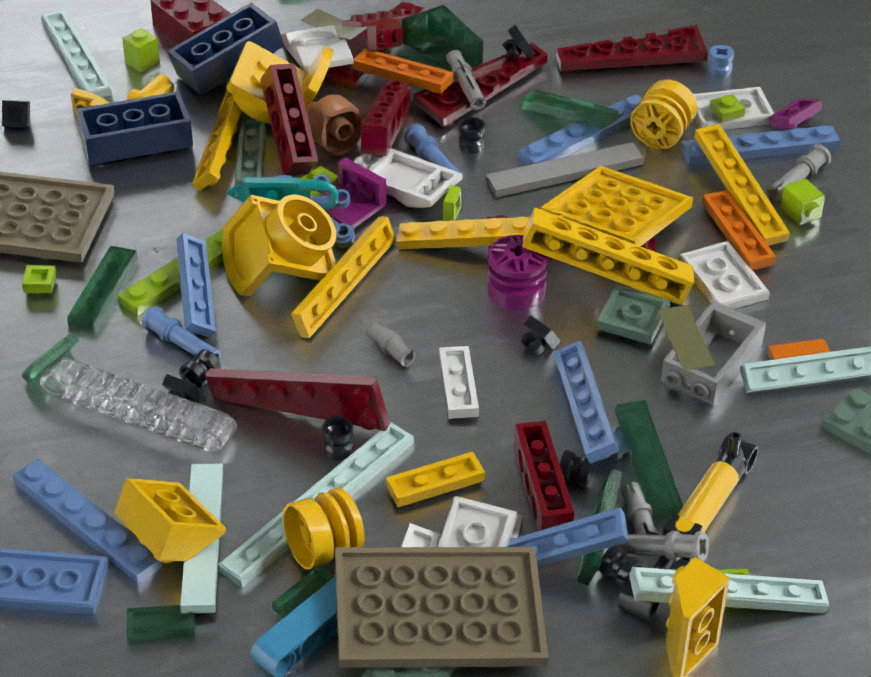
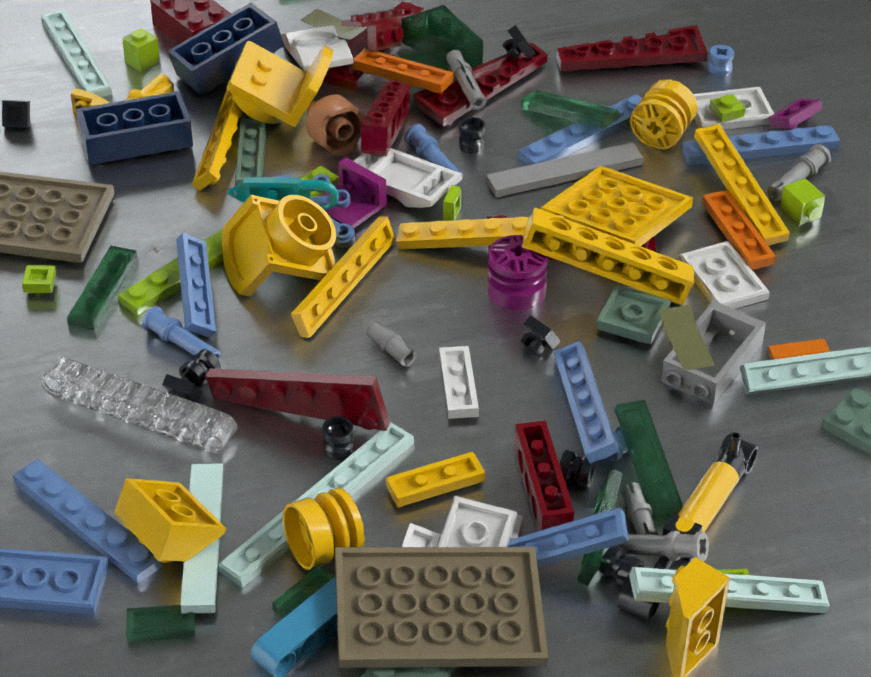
clear green tile [22,333,80,384] -> none
dark red brick [260,63,318,175] -> none

